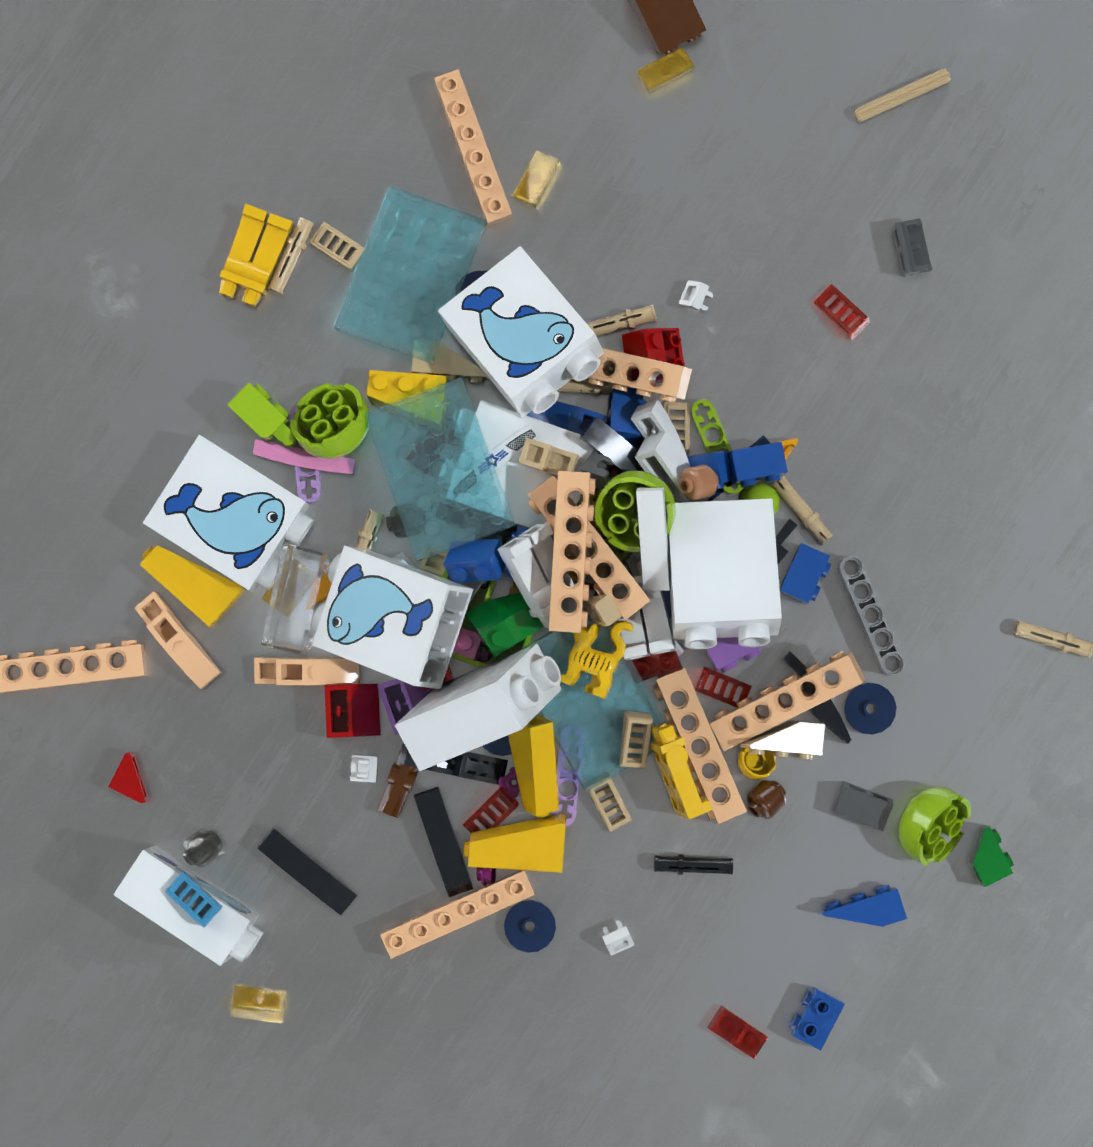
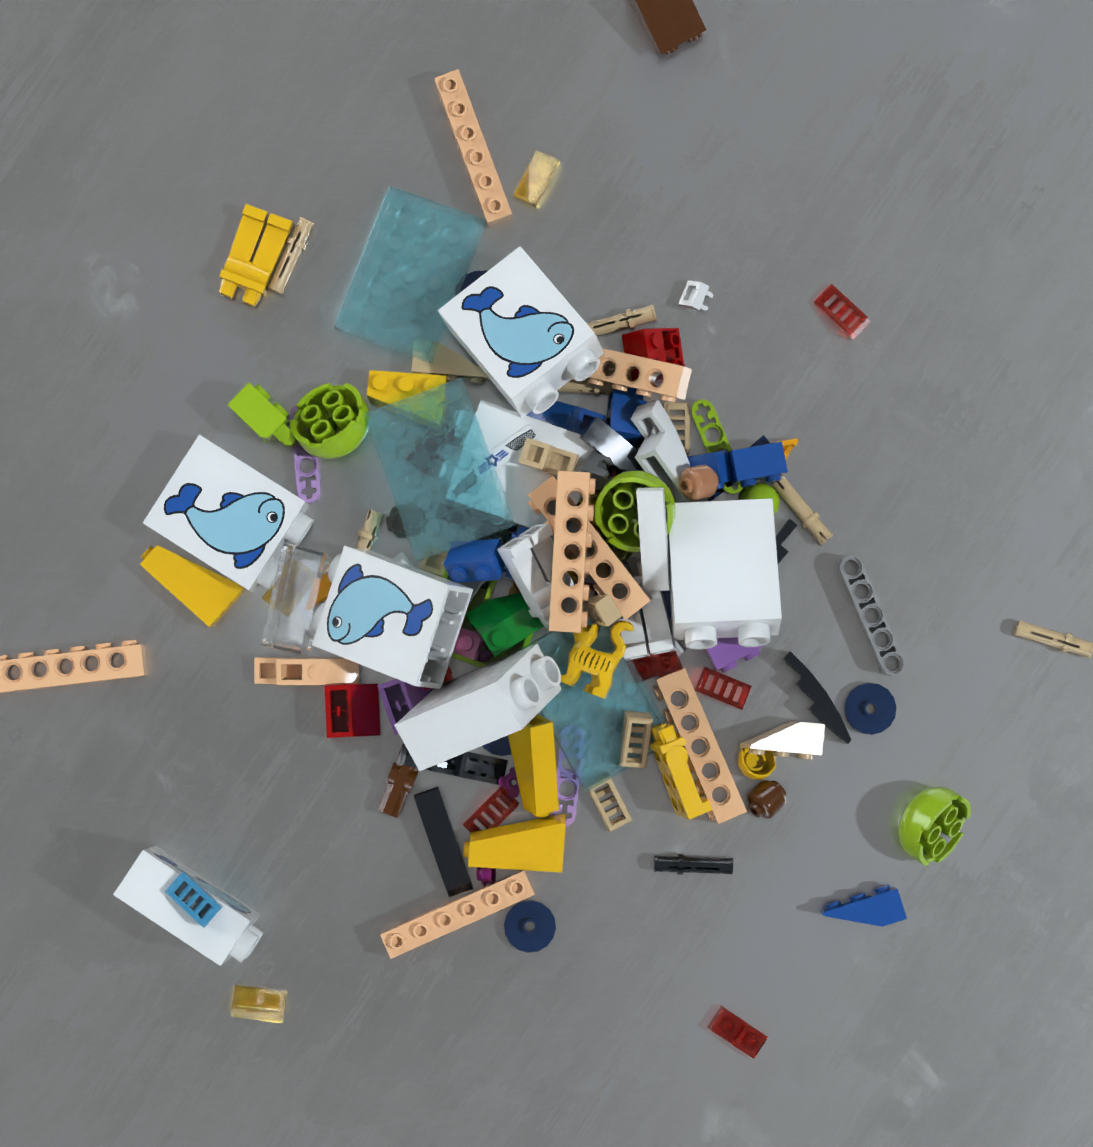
red slope [108,752,149,803] -> none
light nougat slope [135,591,221,689] -> none
clear smoke head [183,829,222,868] -> none
bright pink sticker [252,439,356,474] -> none
black slope [257,827,357,915] -> none
tan slope [309,222,366,272] -> none
white tile [350,755,378,783] -> none
white tile [603,921,635,956] -> none
clear yellow slope [637,47,695,94] -> none
light nougat brick [710,651,866,751] -> none
blue brick [780,543,831,604] -> none
blue brick [790,987,845,1051] -> none
dark grey hinge [834,781,893,831] -> none
tan axle [854,69,951,122] -> none
dark grey hinge [893,218,932,277] -> none
green slope [970,825,1014,887] -> none

